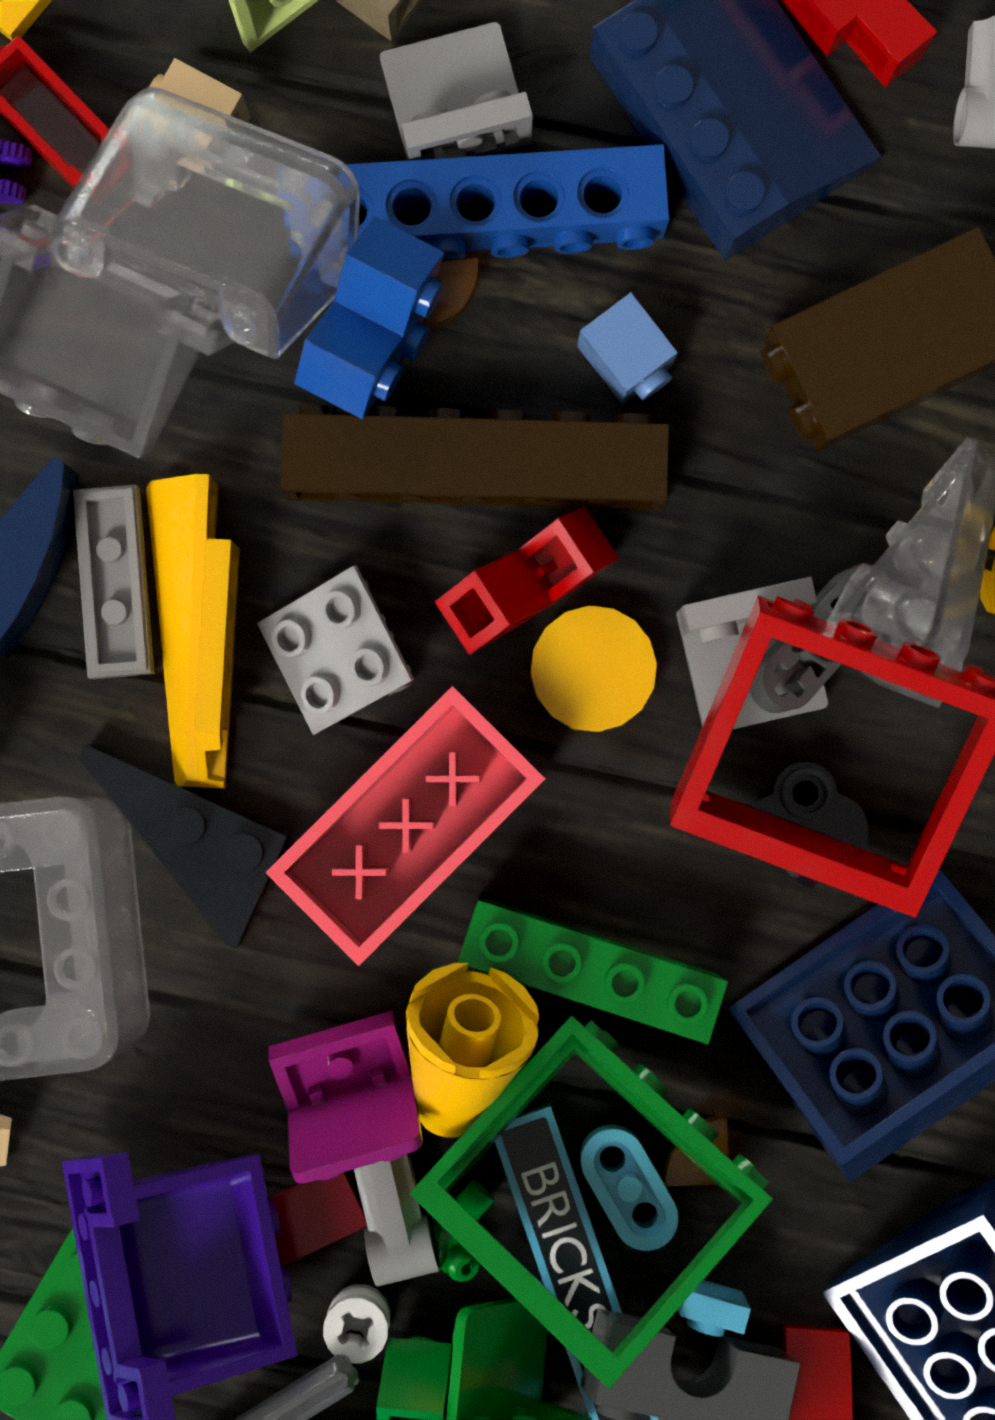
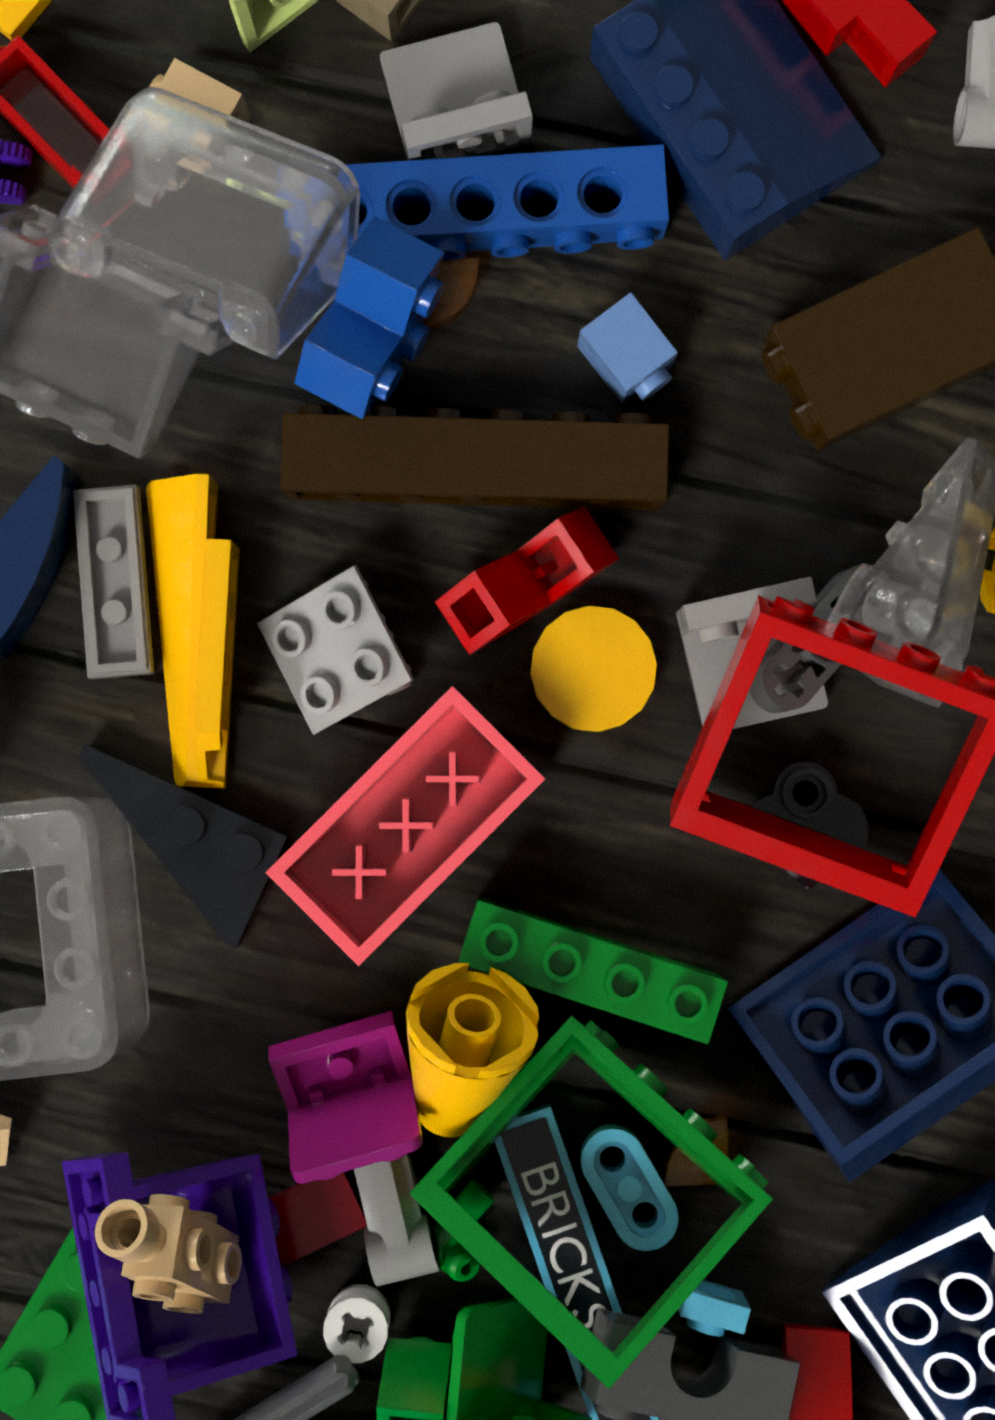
none -> tan brick [95,1194,242,1314]

